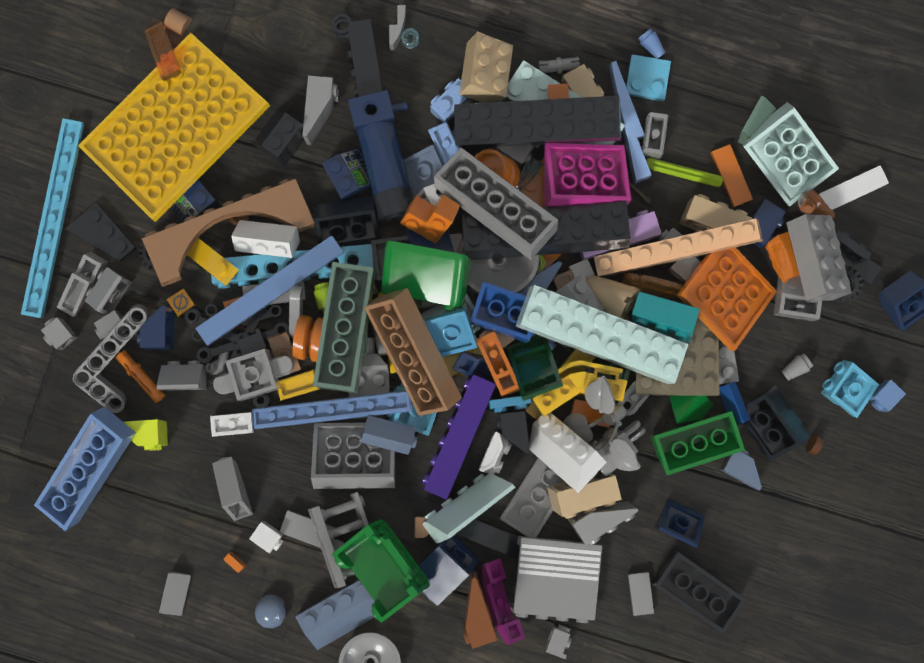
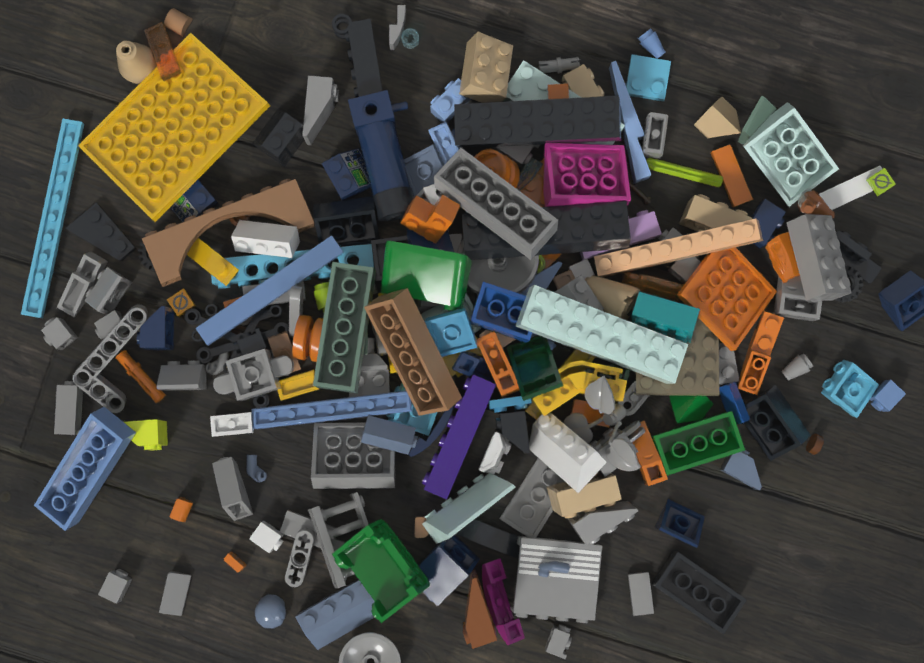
none -> light grey brick [54,381,83,435]
none -> light grey brick [98,569,133,604]
none -> tan cone [116,41,158,84]
none -> orange brick [169,497,193,522]
none -> sand blue arm [247,455,267,483]
none -> light grey beam [285,528,315,587]
none -> dark blue slope [408,406,453,457]
none -> sand blue arm [538,561,570,577]
none -> orange slope [625,421,668,486]
none -> tan slope [694,97,741,138]
none -> orange slope [738,311,784,395]
none -> lime tile [866,168,896,196]

